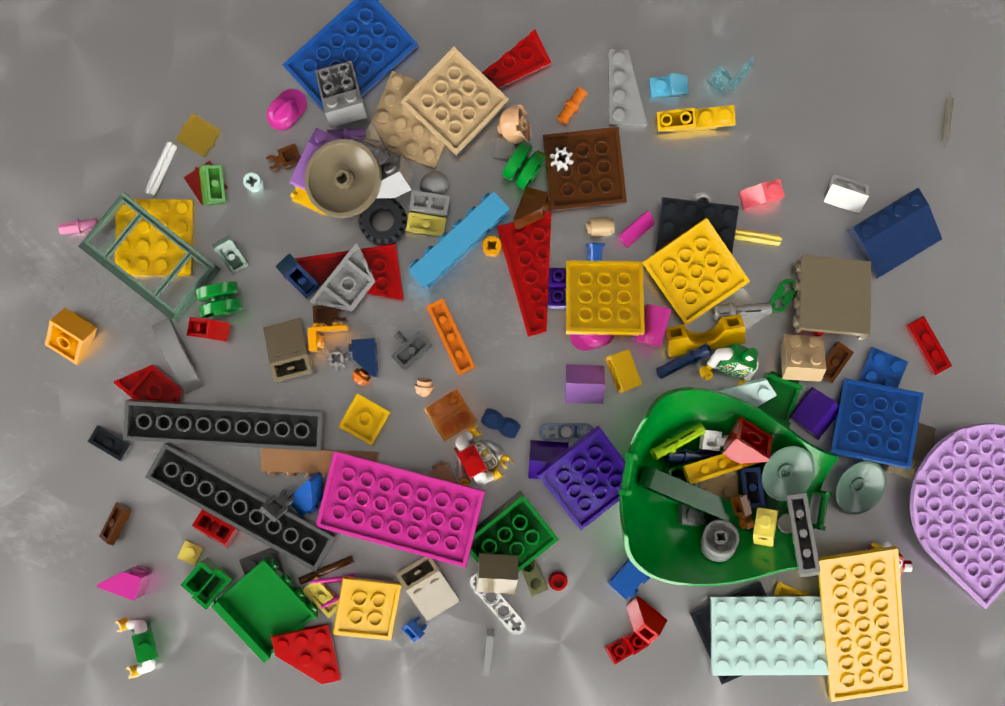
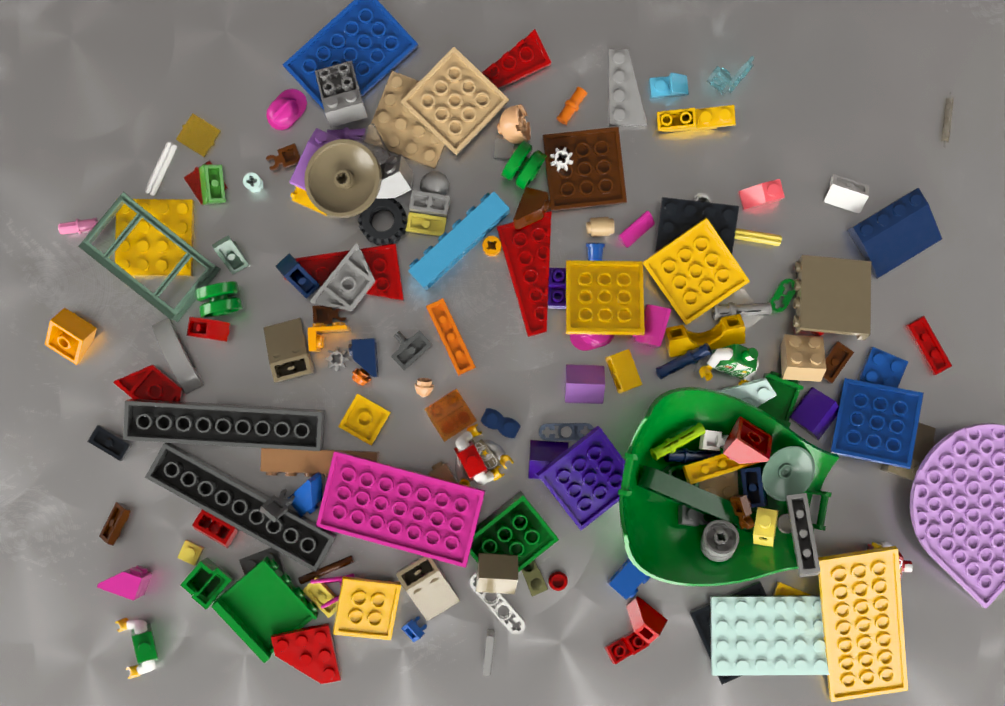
sand green hat [836,461,886,515] -> none

